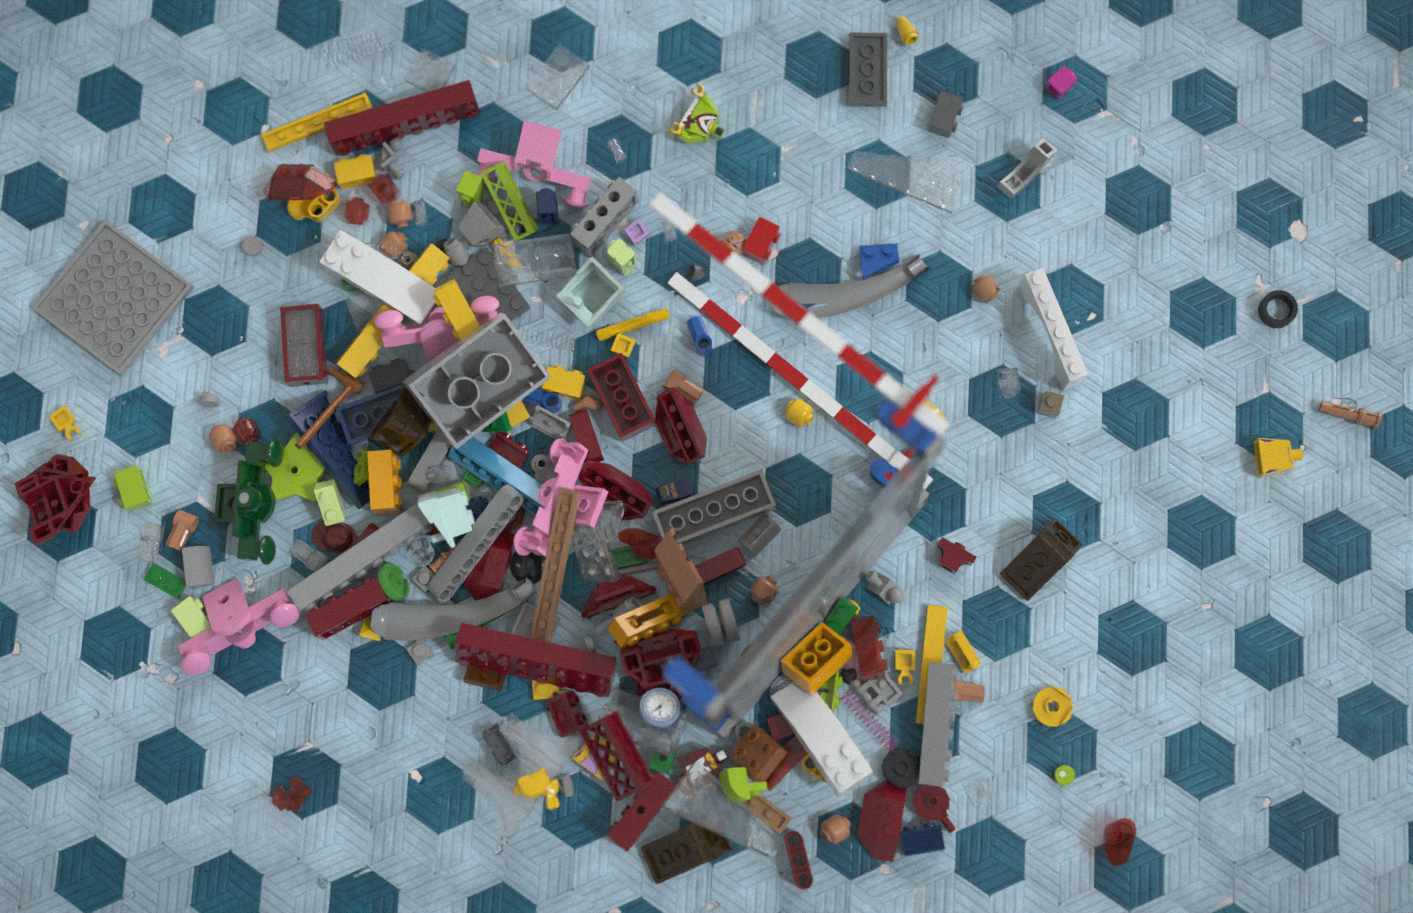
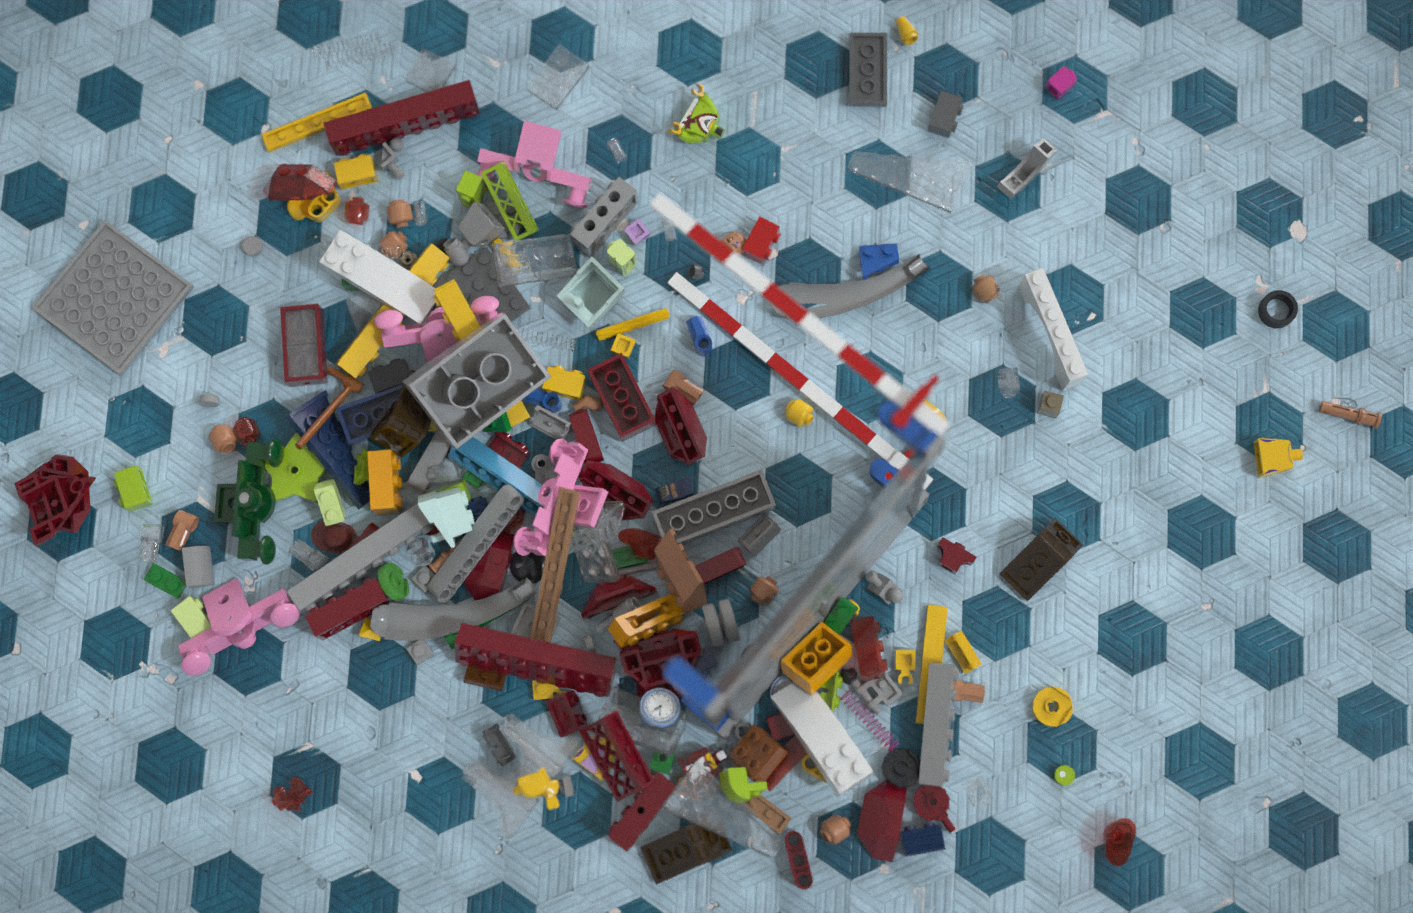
yellow plate [49,405,82,441] -> none
clear red brick [368,173,400,203] -> none
dark blue brick [536,188,559,225] -> none

